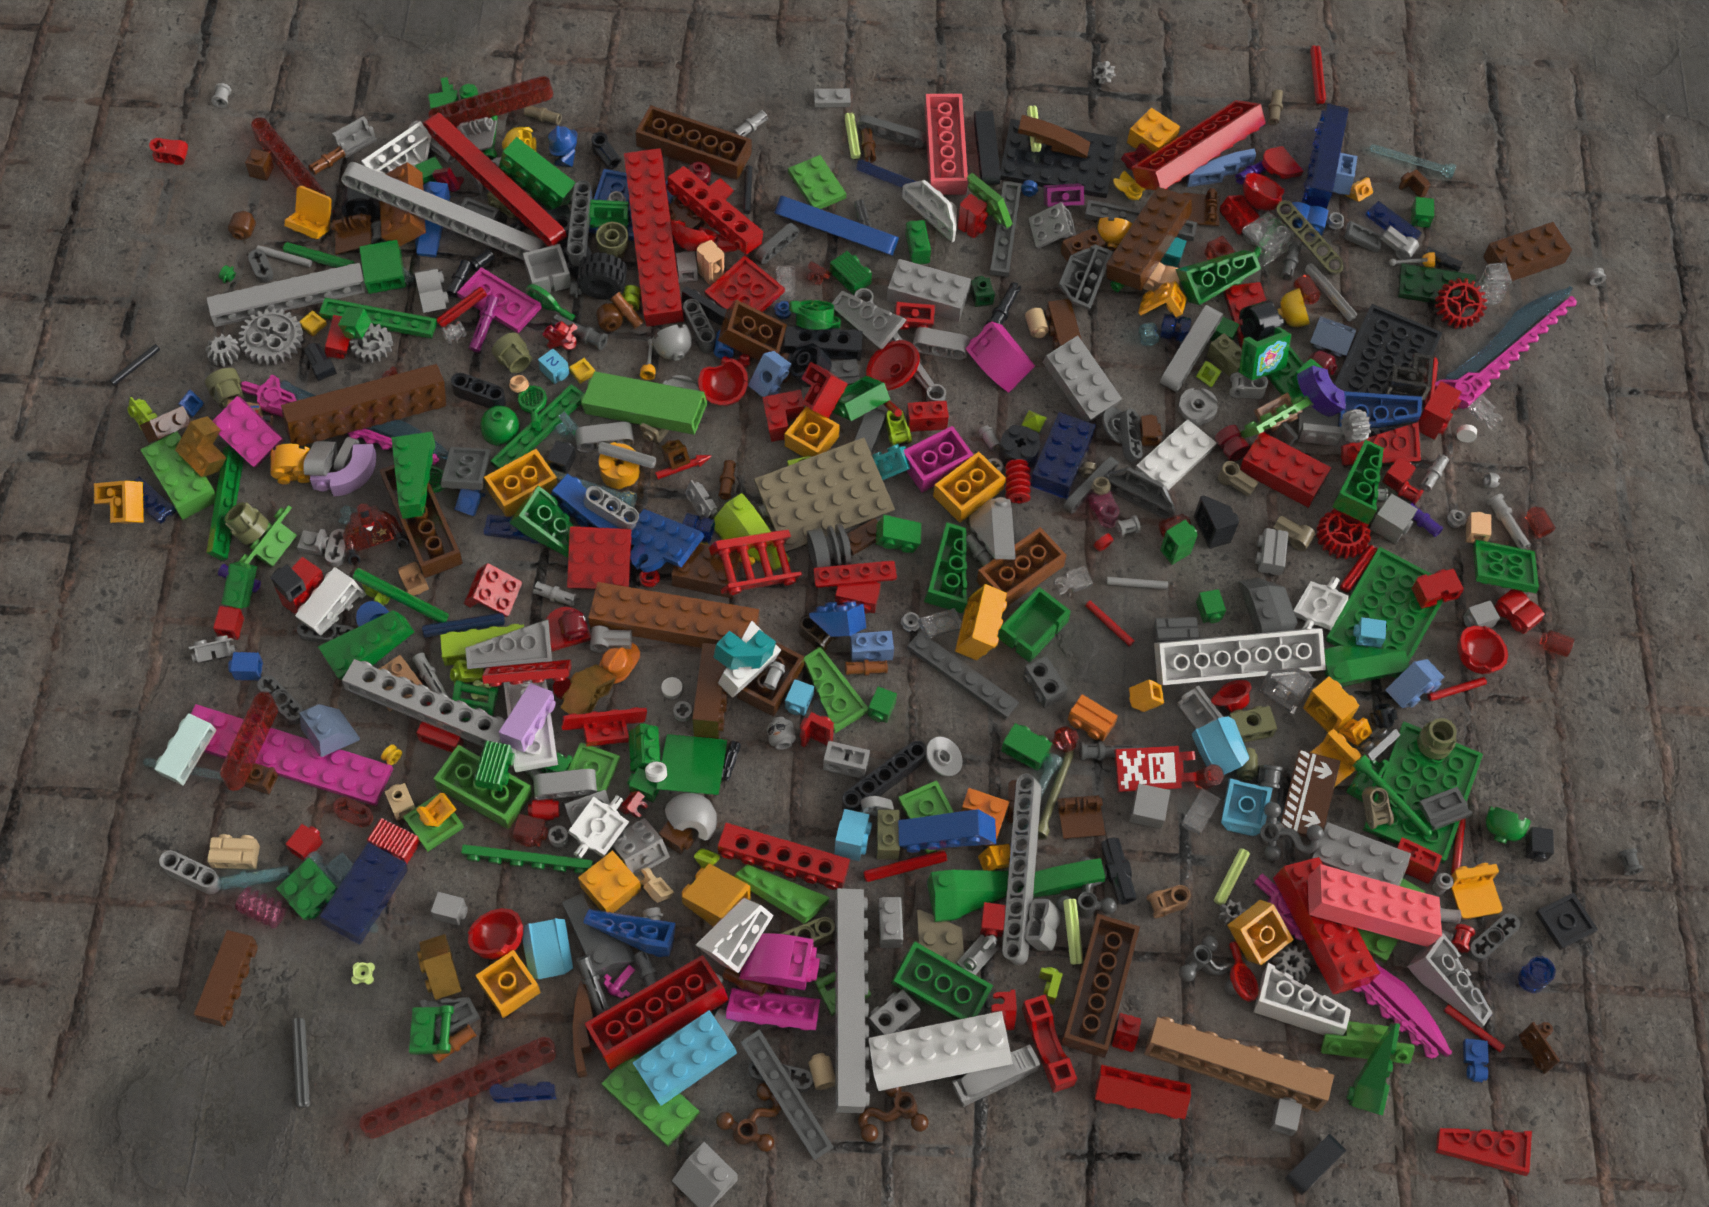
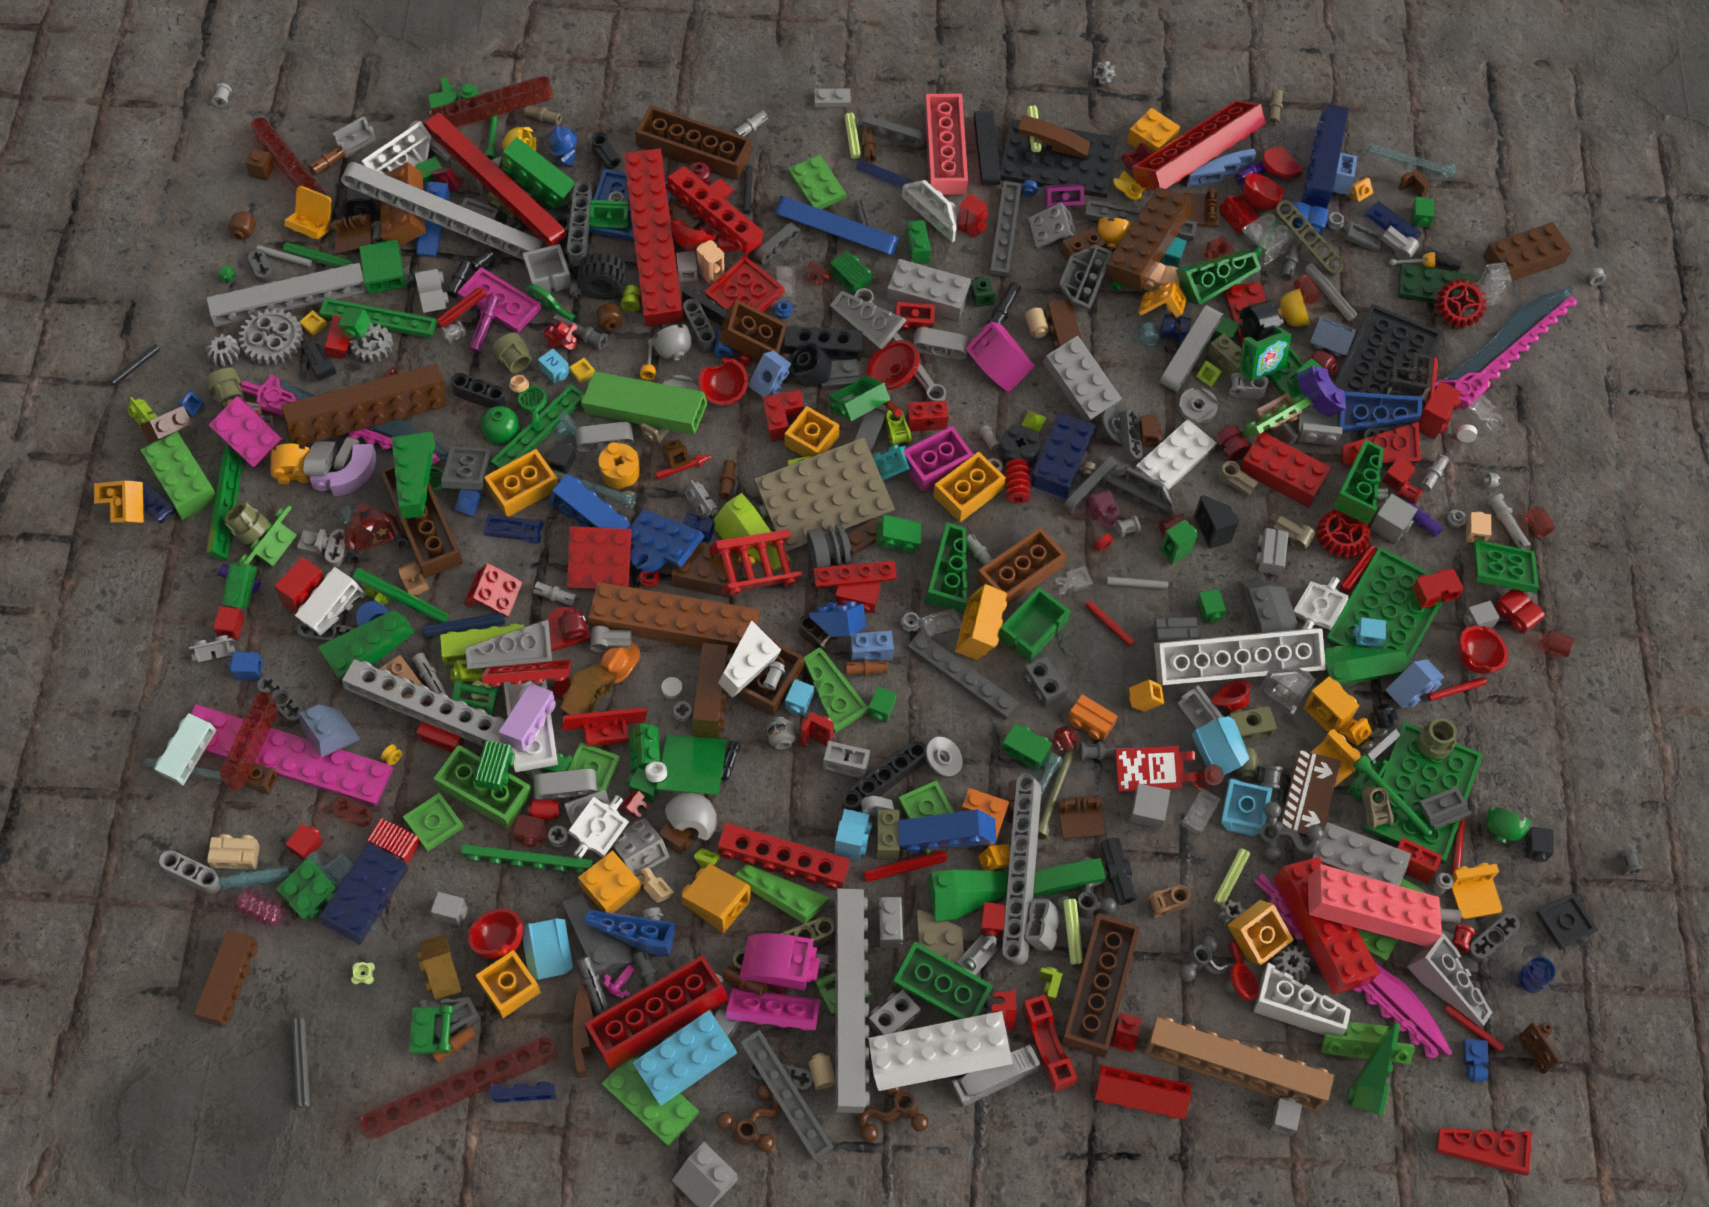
red piece [149,138,188,165] -> none
pearl gold brick [175,416,226,477] -> none
black brick [270,564,307,602] -> none
tan brick [384,783,415,821] -> none
light orange bracket [416,793,457,827] -> none
light grey hinge [457,117,497,151] -> none
green wedge [510,485,574,558] -> none
light grey beam [583,486,639,530] -> none
olive piece [596,222,629,259] -> none
light grey axle [598,442,656,468] -> none
dark orange pin [610,292,644,329] -> none
white wedge [696,898,773,973] -> none
teal brick [713,629,776,670] -> none
green piece [789,300,841,330] -> none
red brick [801,362,848,418] -> none
bright green plate [967,173,1013,228] -> none
light grey wedge [969,497,1015,559] -> none
dark tan plate [1091,477,1111,495] -> none
black beam [1285,1133,1347,1196] -> none
red axle [1310,45,1326,104] -> none
light grey gear [1340,409,1371,443] -> none

